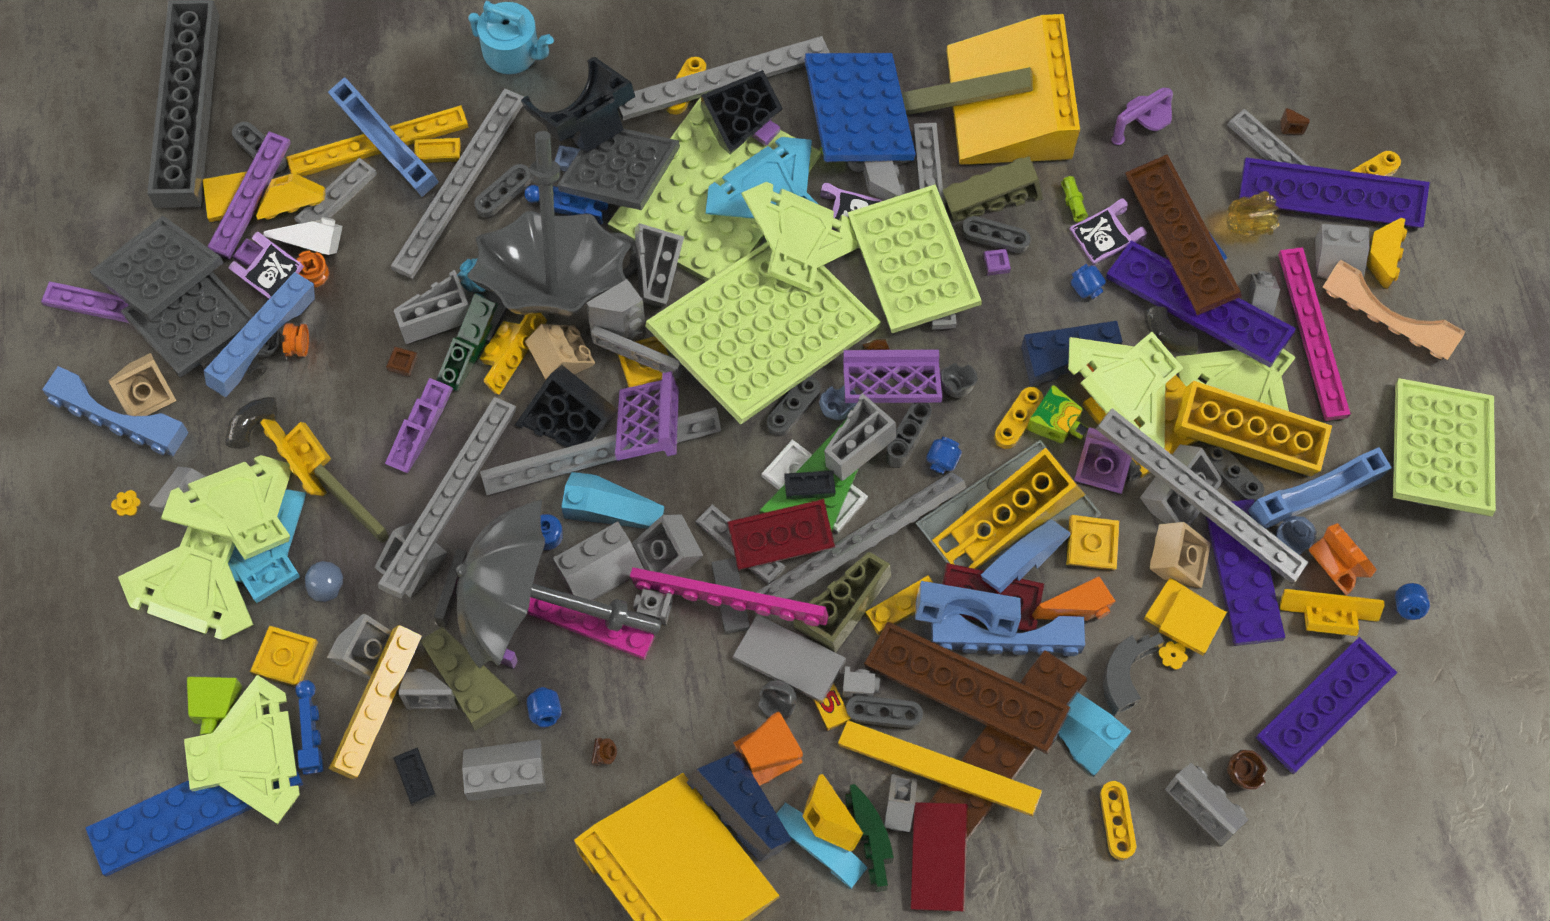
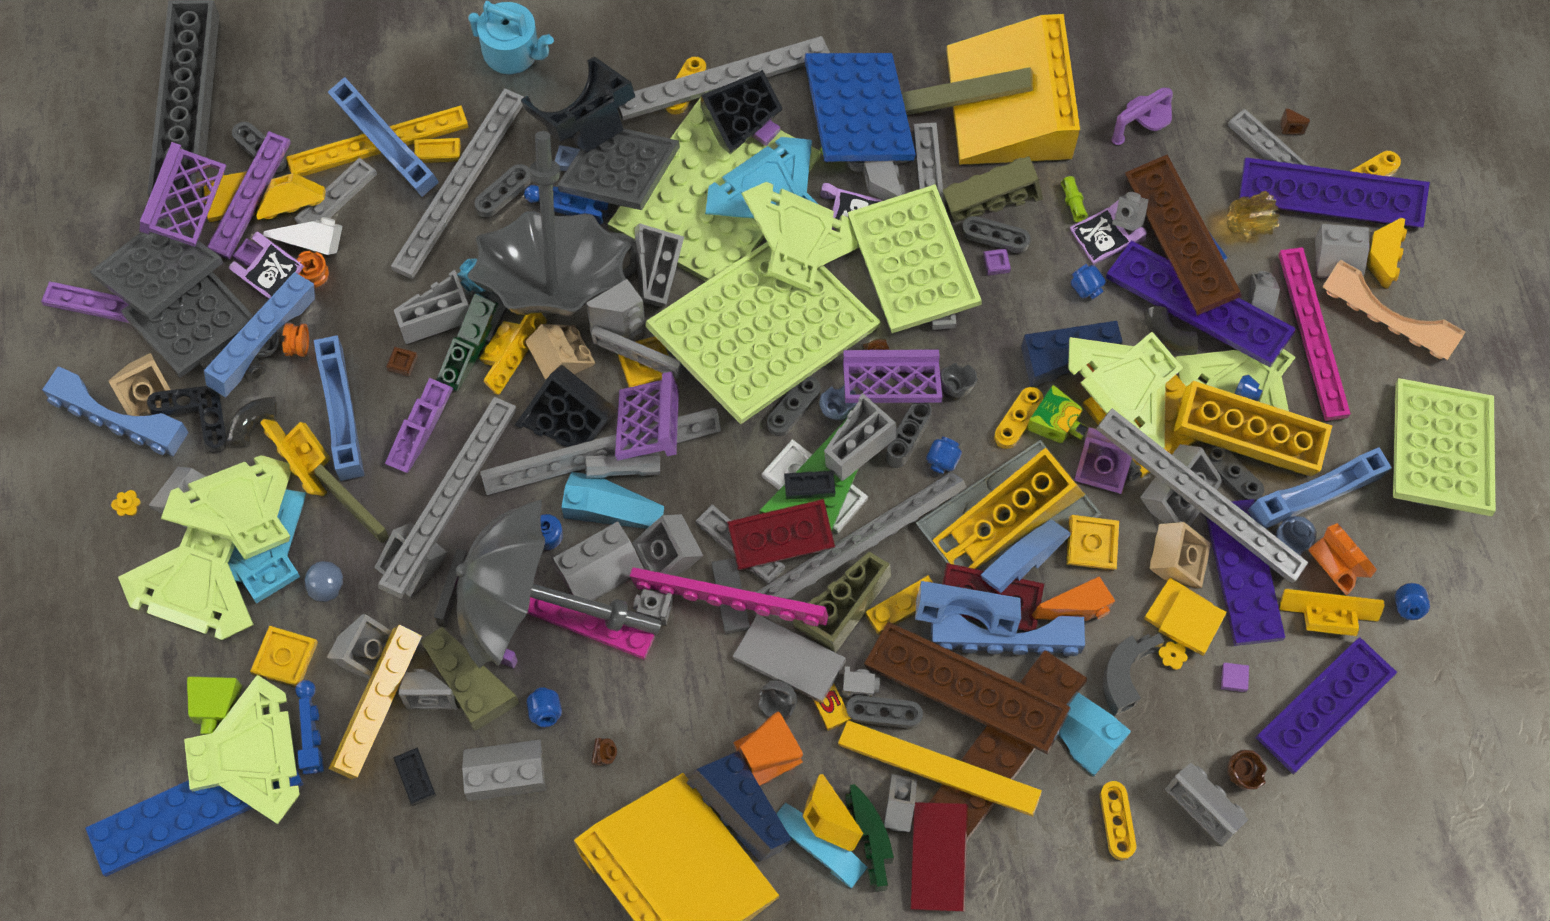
none -> medium lavender fence [139,142,226,247]
none -> black beam [147,386,226,453]
none -> medium blue arch [314,335,365,481]
none -> light grey axle [585,452,660,479]
none -> light grey brick [1112,192,1148,231]
none -> medium lavender tile [1221,663,1249,692]
none -> blue cone [1234,375,1263,401]

